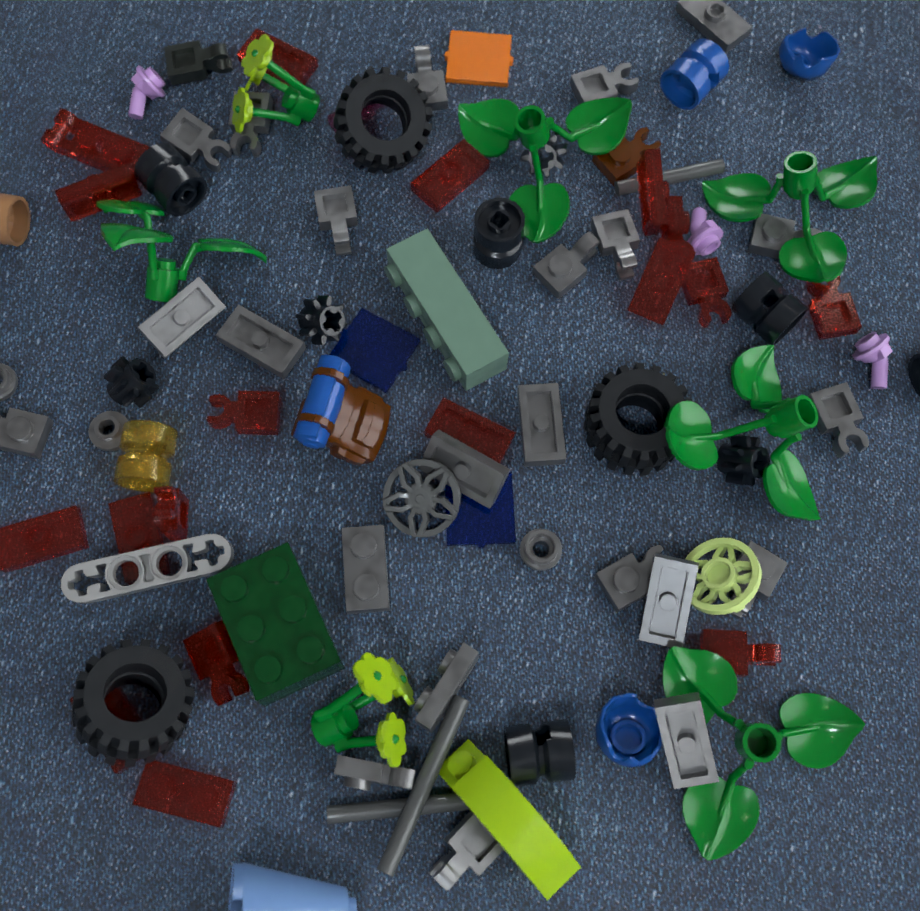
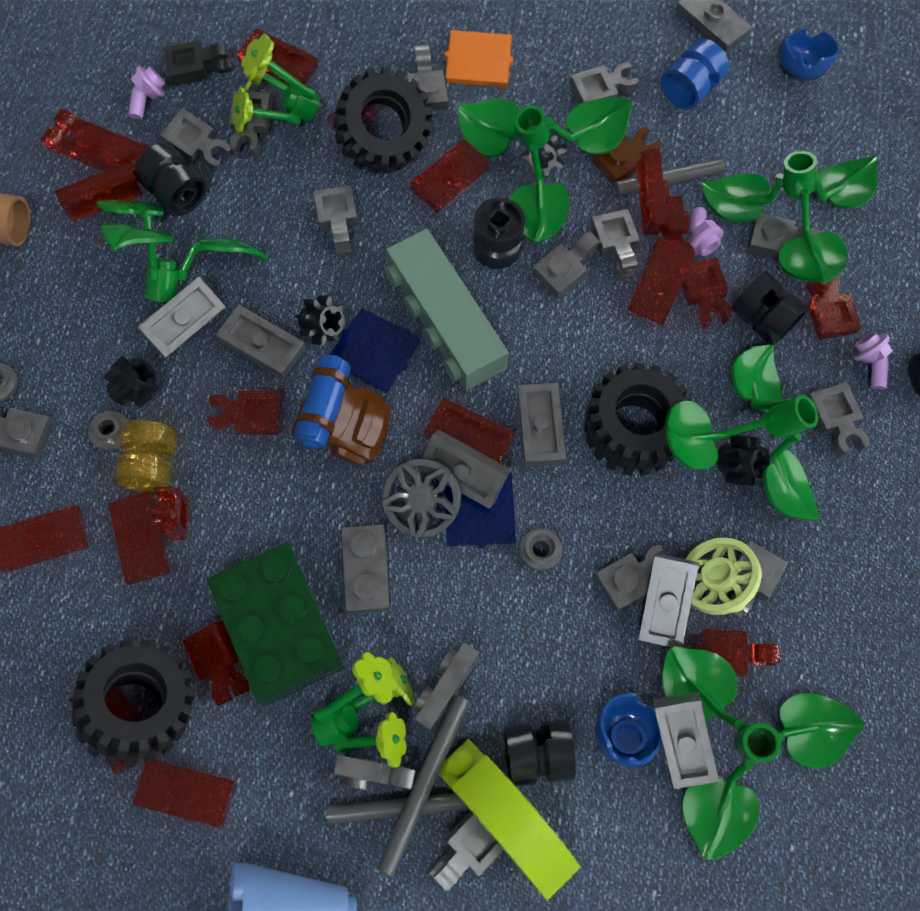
light grey beam [61,534,234,604] -> none

